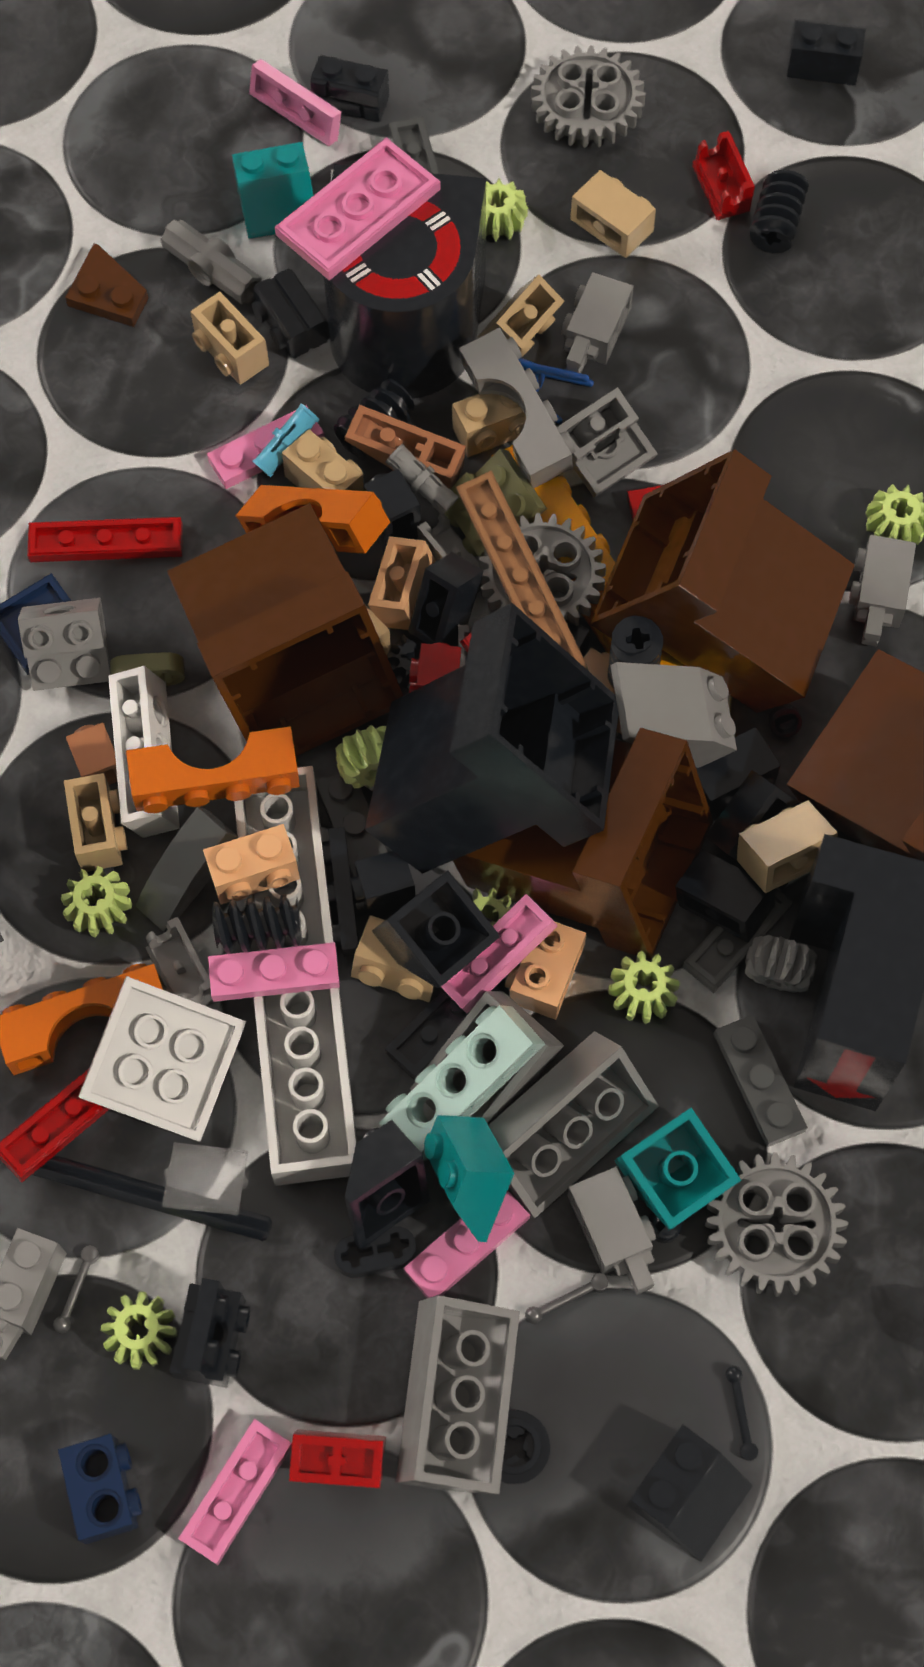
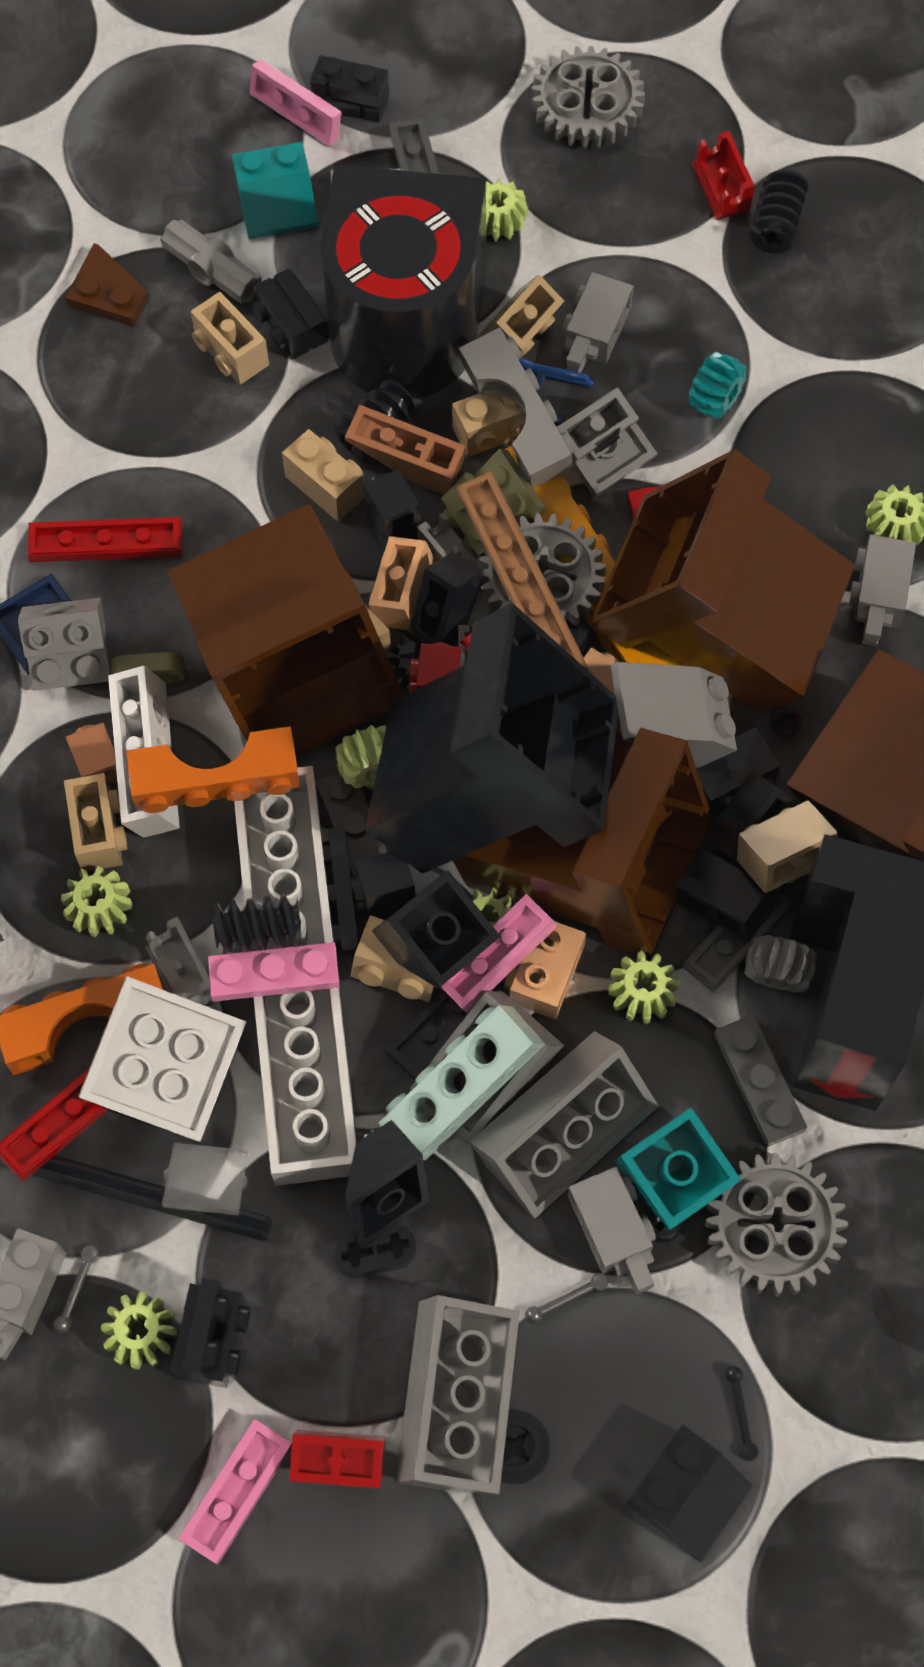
dark blue brick [58,1433,143,1544] -> none
dark grey slope [135,807,238,932] -> none
light nougat brick [203,824,300,905] -> none
bright pink plate [207,405,324,489] -> none
orange arch [236,485,390,554] -> none
medium azure pin [252,403,320,477] -> none
bright pink tile [275,137,440,281] -> none
light grey pin [386,444,459,515] -> none
bright pink plate [403,1190,530,1299] -> none
teal slope [424,1115,514,1242] -> none
tan brick [571,170,656,258] -> none
black piece [608,616,663,688] -> none
black slope [787,18,866,86] -> none
none -> teal gear [689,352,746,419]

